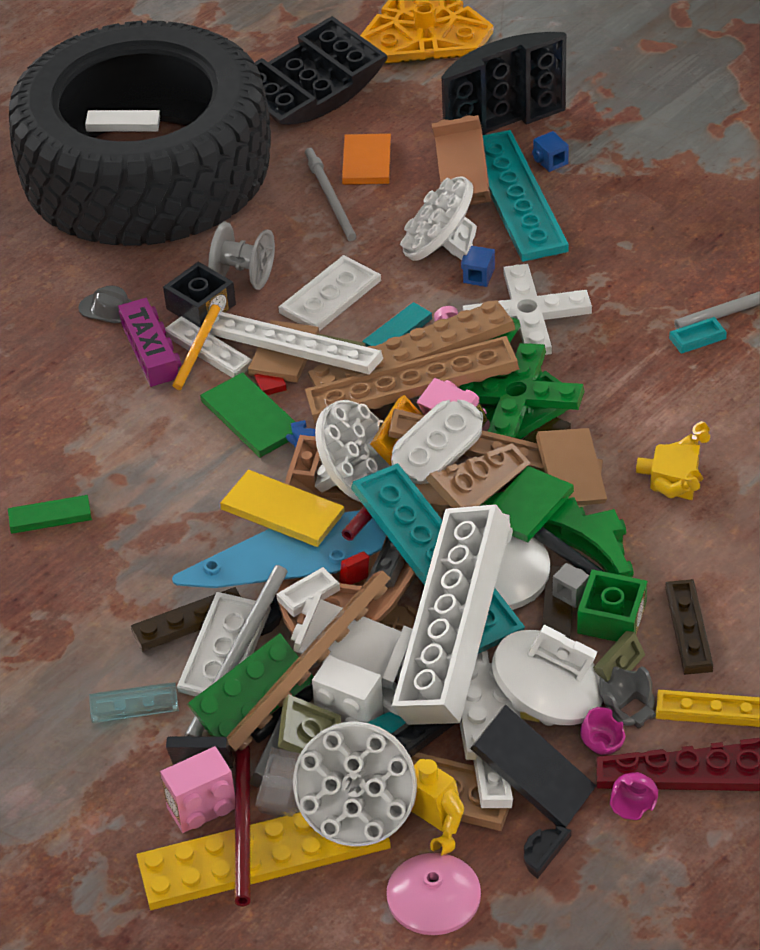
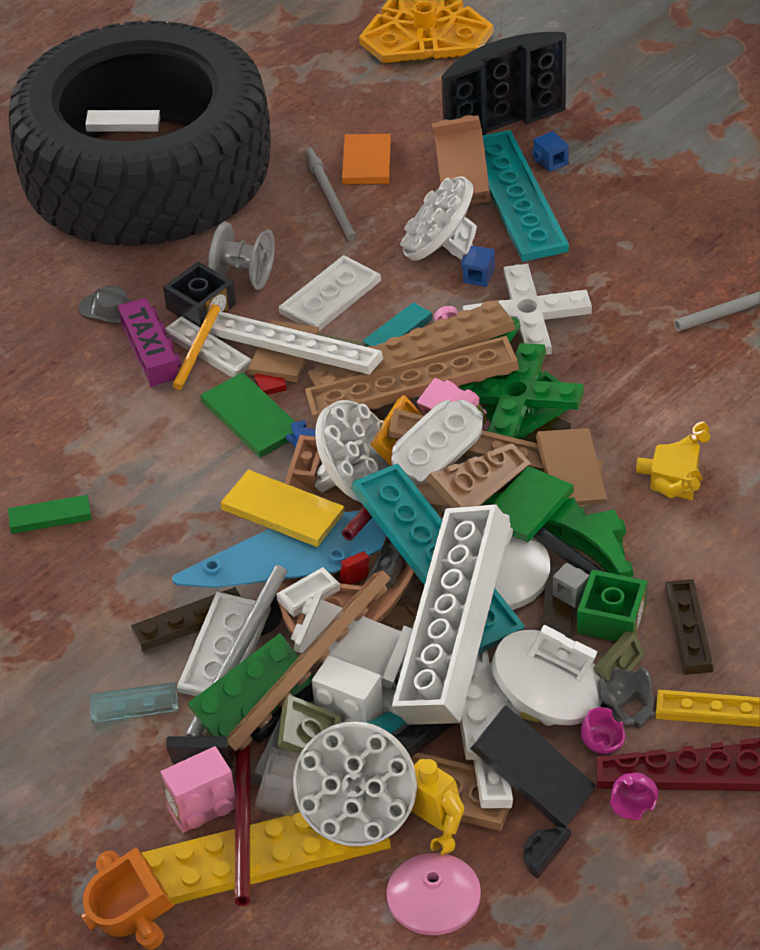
black slope [254,16,388,125] -> none
teal tile [669,317,727,354] -> none
none -> orange piece [81,847,174,950]

